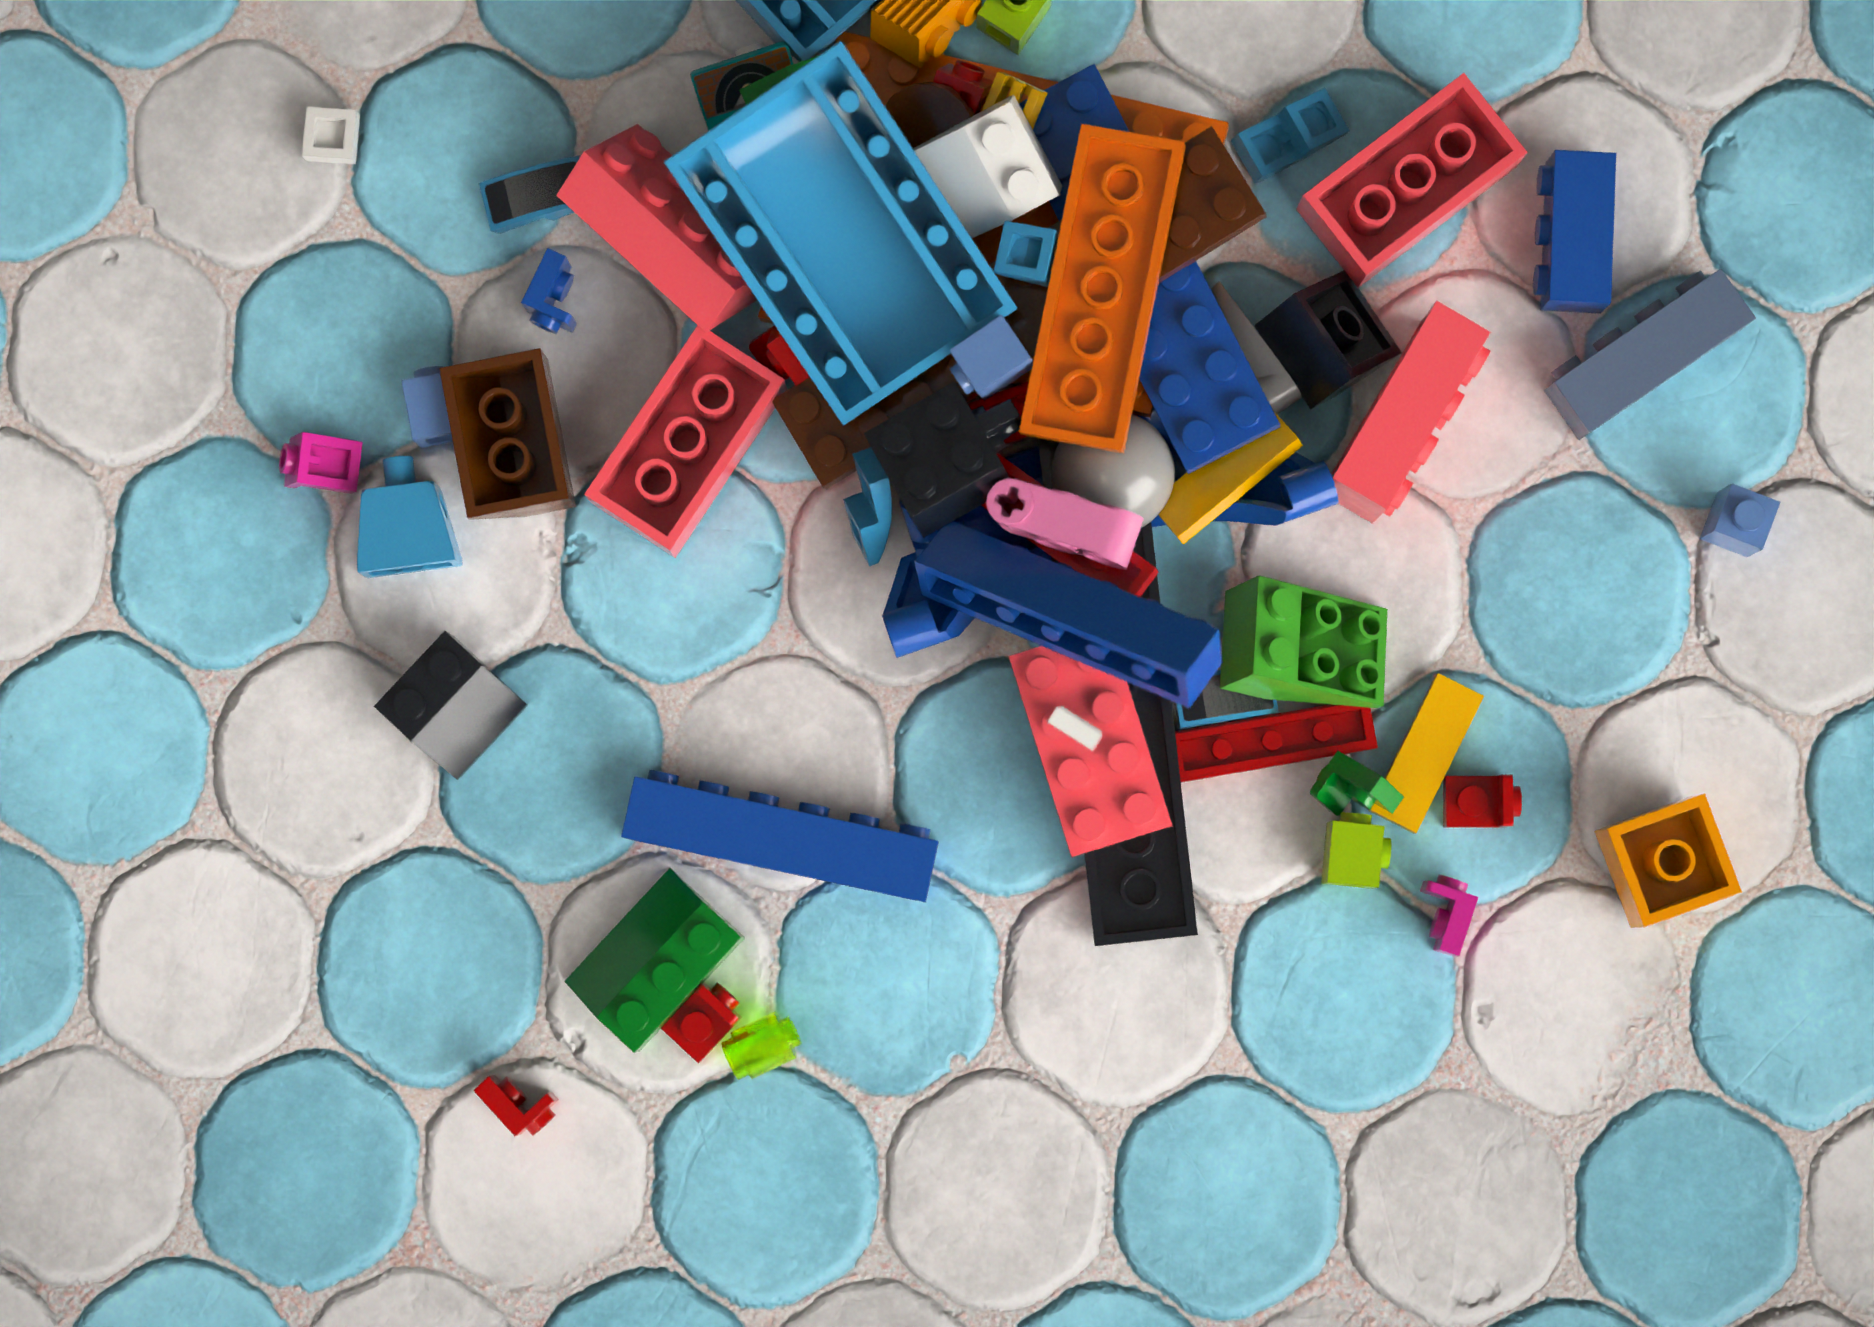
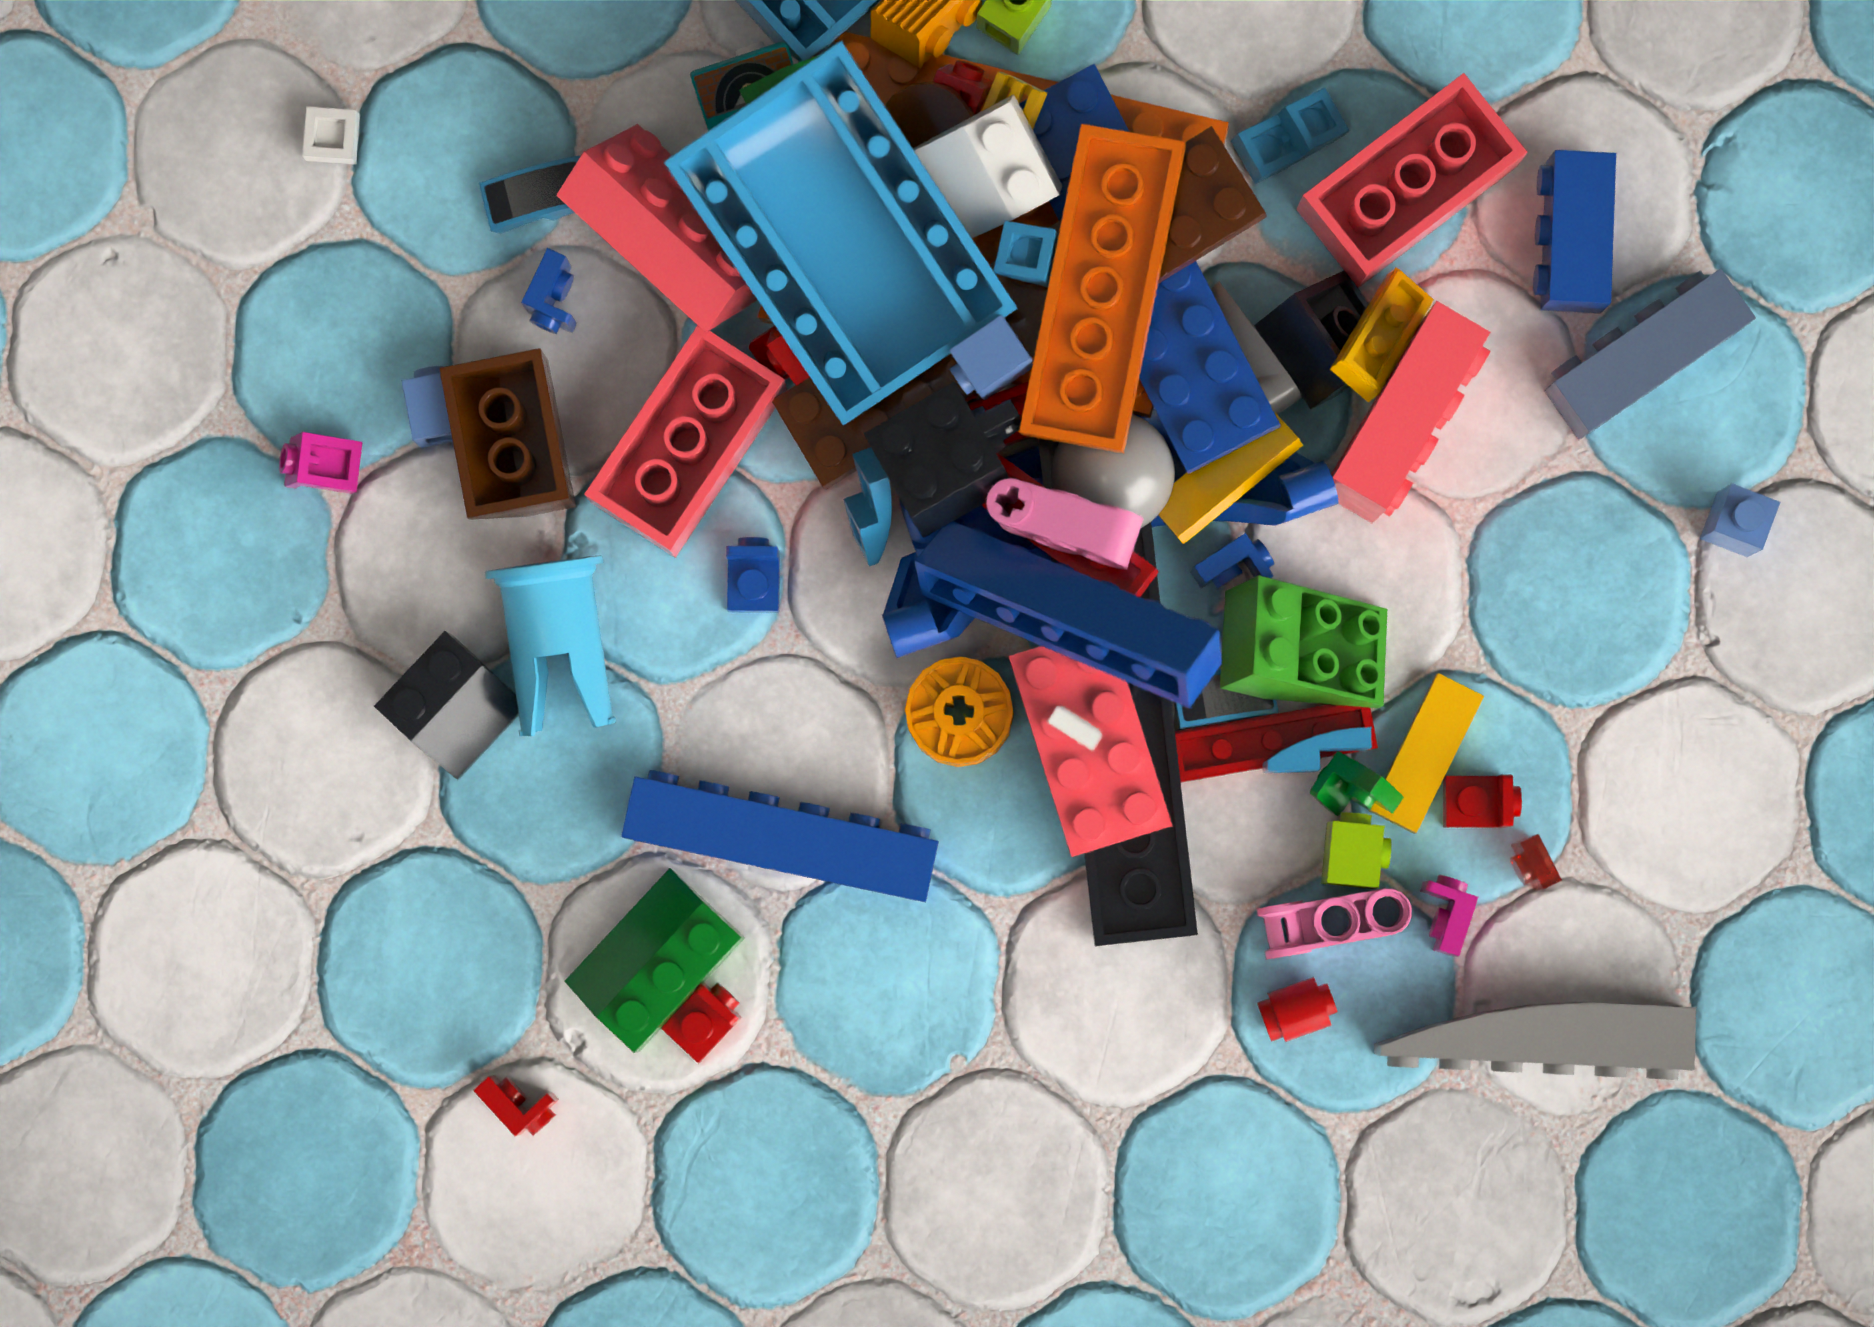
dark azure torso [357,456,463,578] -> none
clear neon green brick [721,1011,802,1080] -> none
light orange brick [1594,793,1742,928] -> none
none -> medium azure piece [485,555,616,737]
none -> blue bracket [726,537,780,613]
none -> light orange wheel [905,656,1014,767]
none -> blue bracket [1190,533,1274,589]
none -> bright pink piece [1257,889,1412,959]
none -> red brick [1257,977,1338,1042]
none -> dark azure slope [1262,727,1372,773]
none -> yellow tile [1330,267,1434,402]
none -> light grey slope [1374,1002,1696,1080]
none -> clear red plate [1510,834,1562,890]

